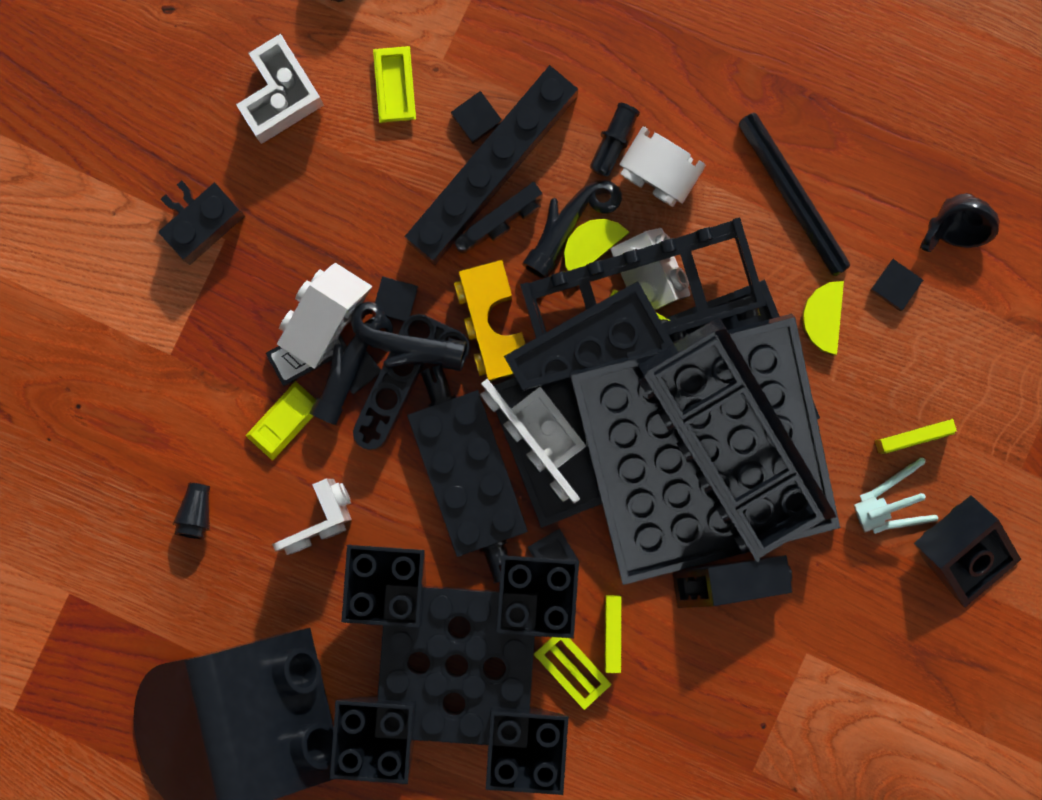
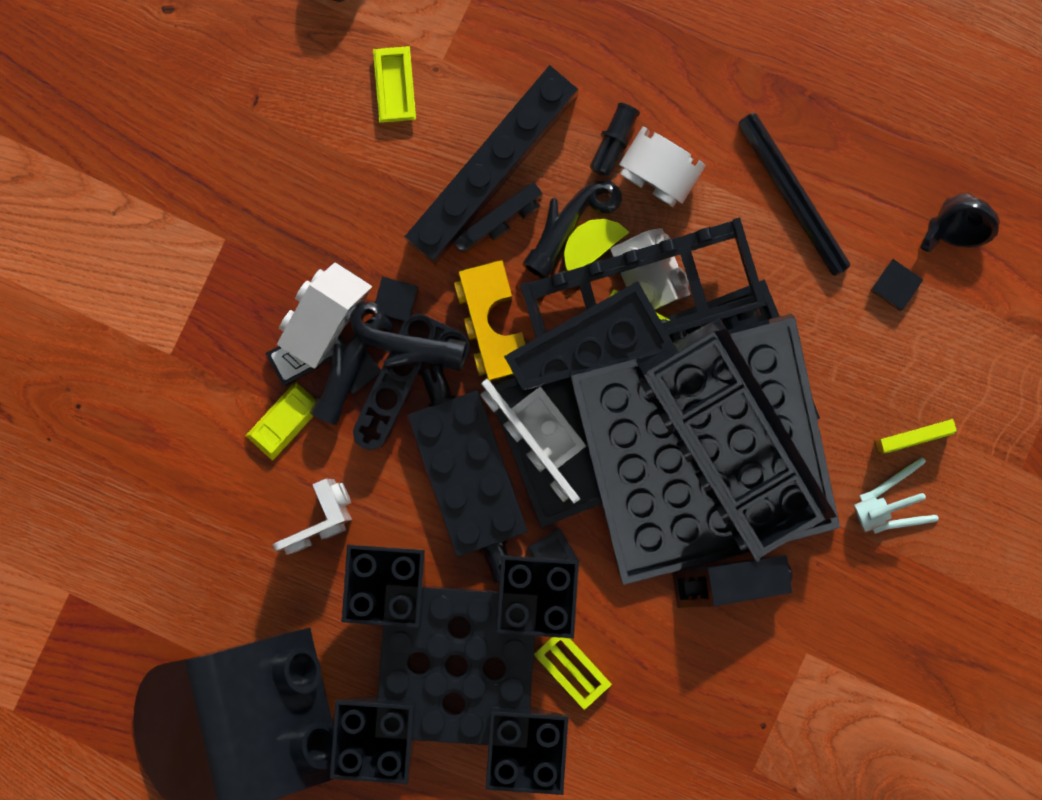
black brick [159,180,245,265] -> none
black cone [173,483,210,539] -> none
white brick [236,34,324,144] -> none
black tile [451,91,502,144] -> none
neon yellow tile [605,595,621,673] -> none
neon yellow tile [802,281,844,356] -> none
black slope [914,495,1021,607] -> none

